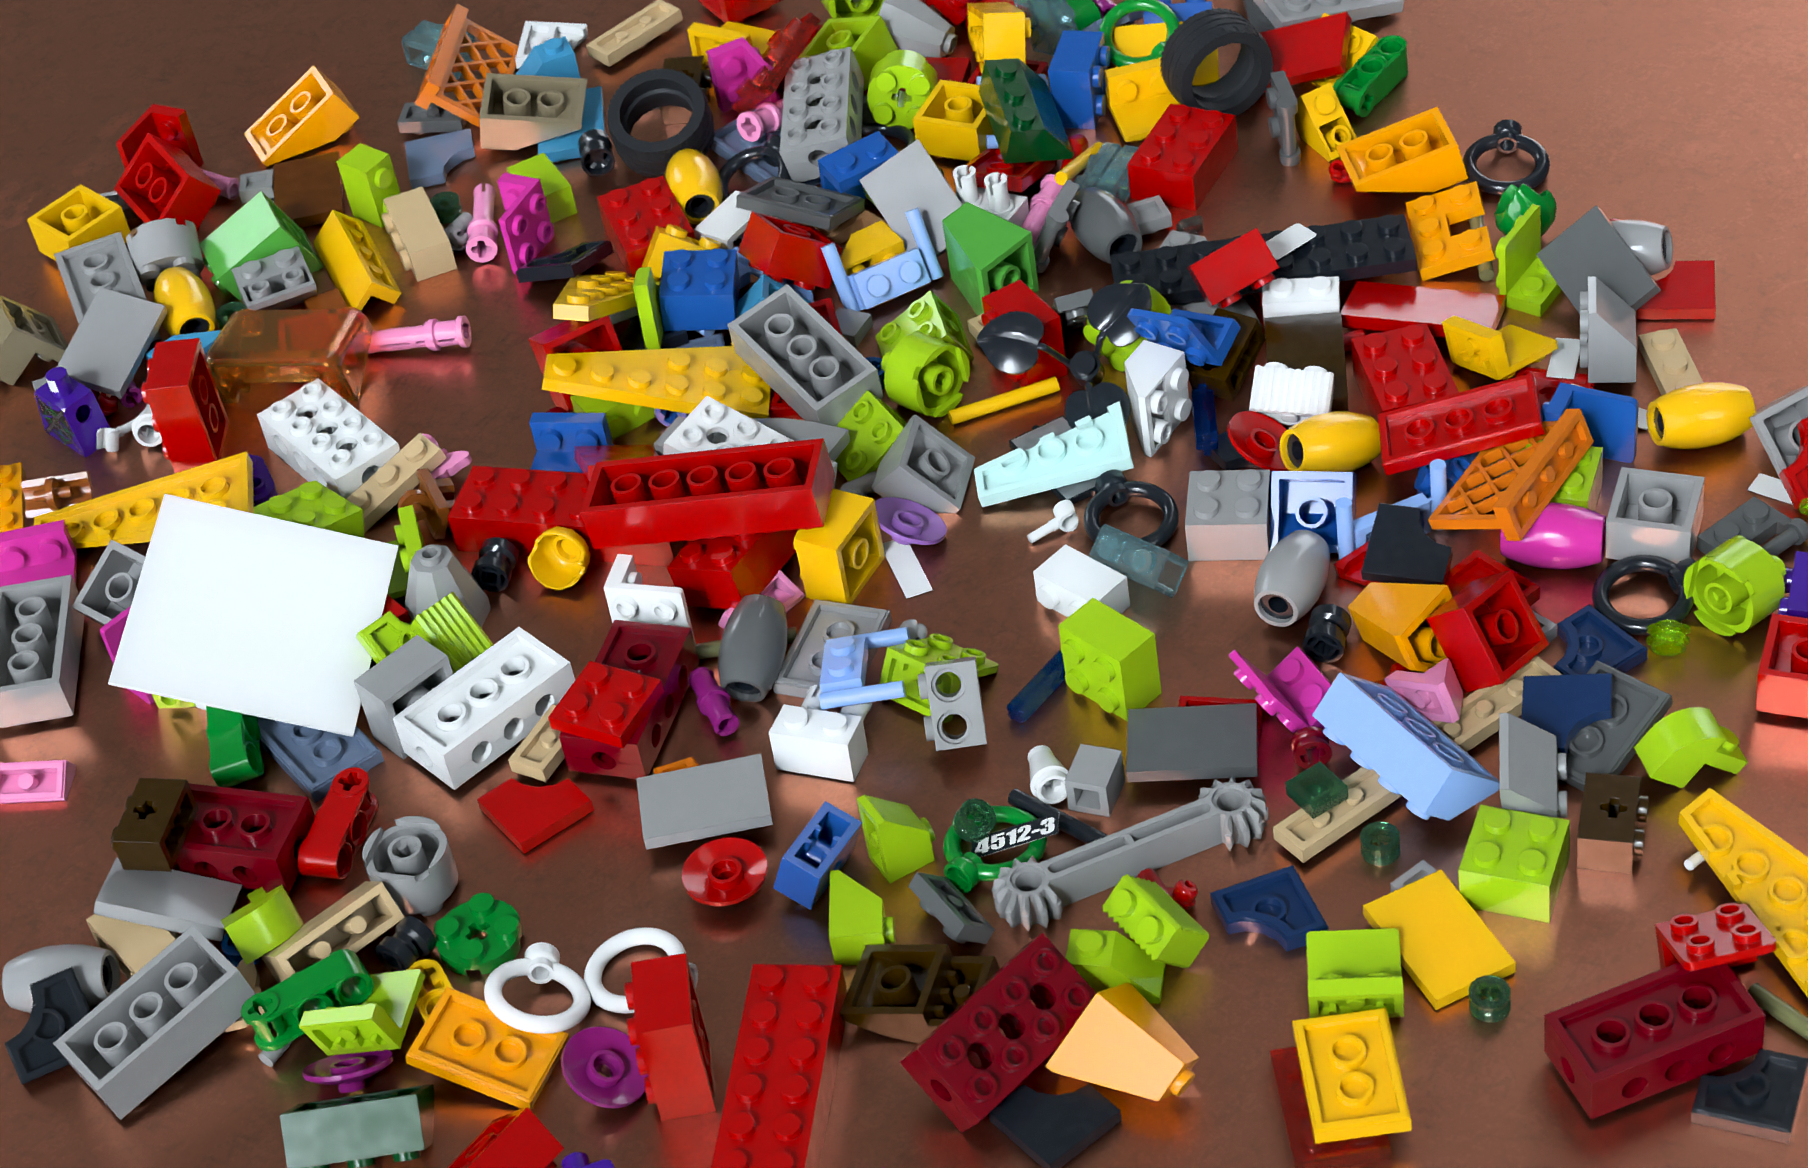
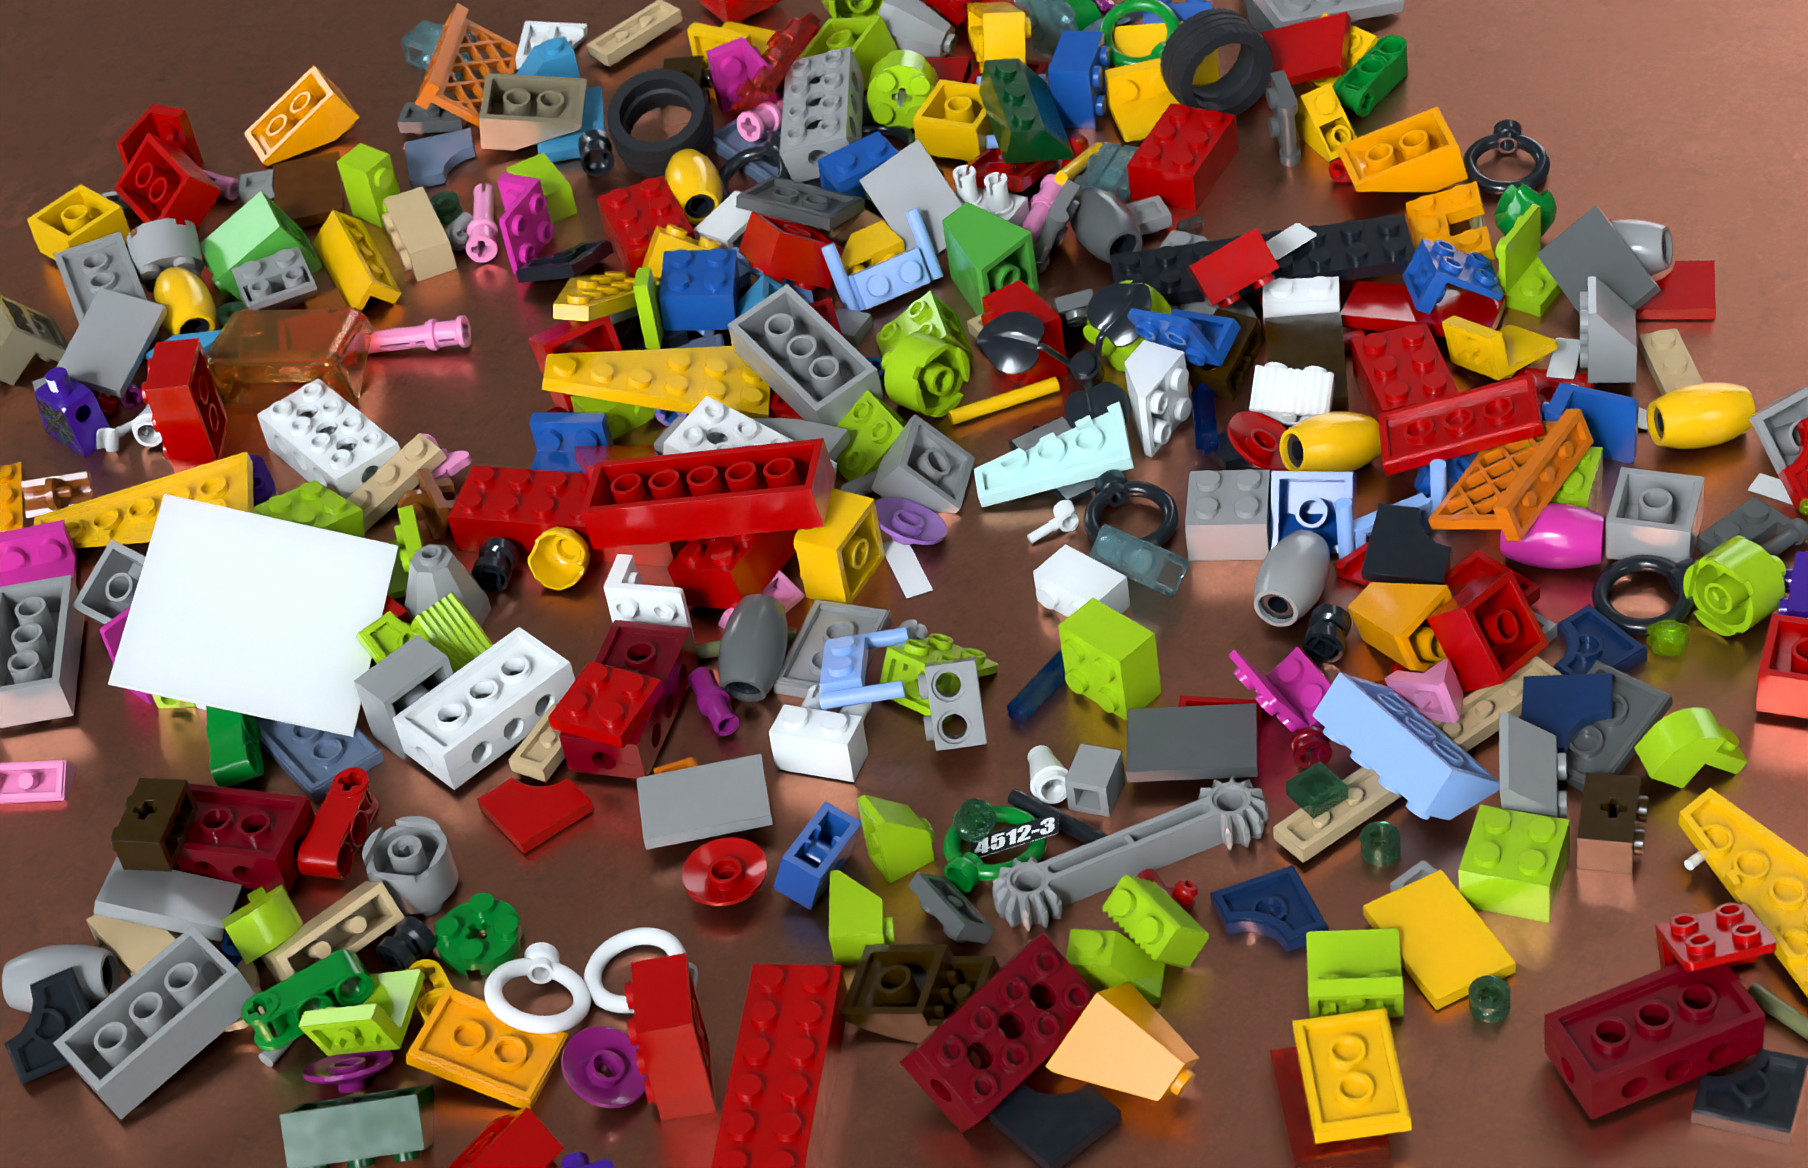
none -> blue bracket [1402,238,1504,315]

